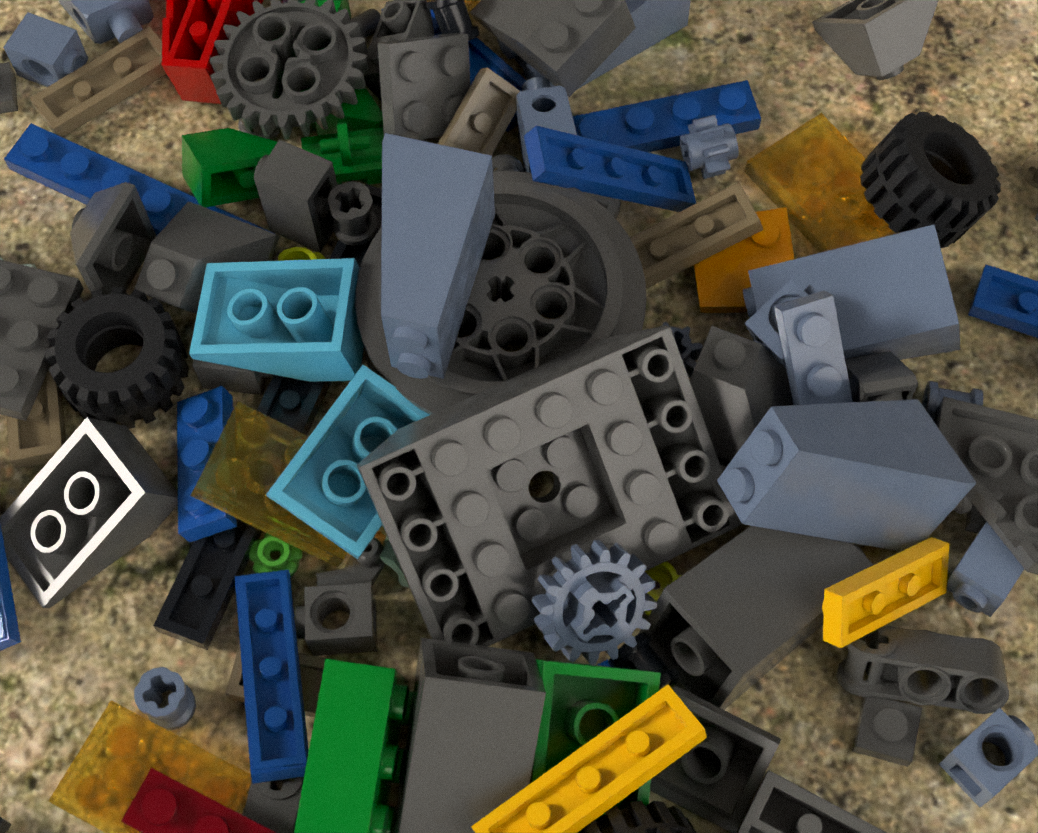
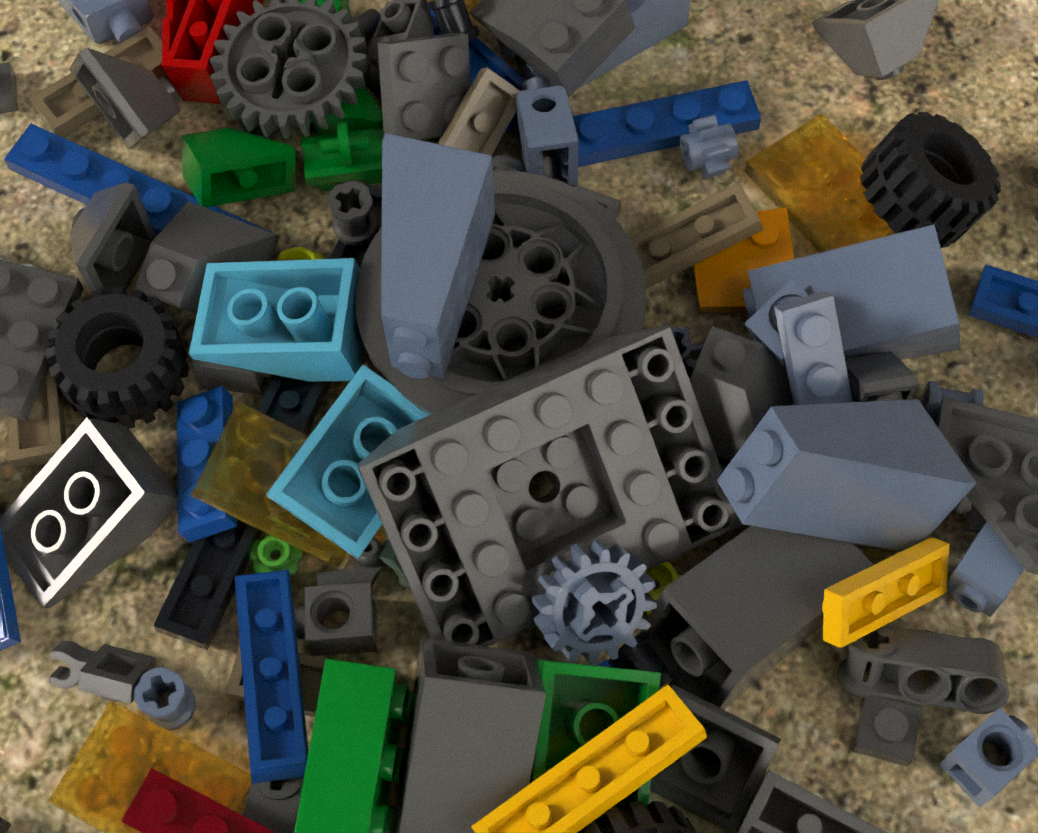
sand blue brick [3,12,88,87] -> none
dark grey brick [254,139,337,253] -> none
blue plate [524,125,696,212] -> none
none -> dark grey plate [49,641,155,704]
none -> dark grey slope [69,48,181,149]

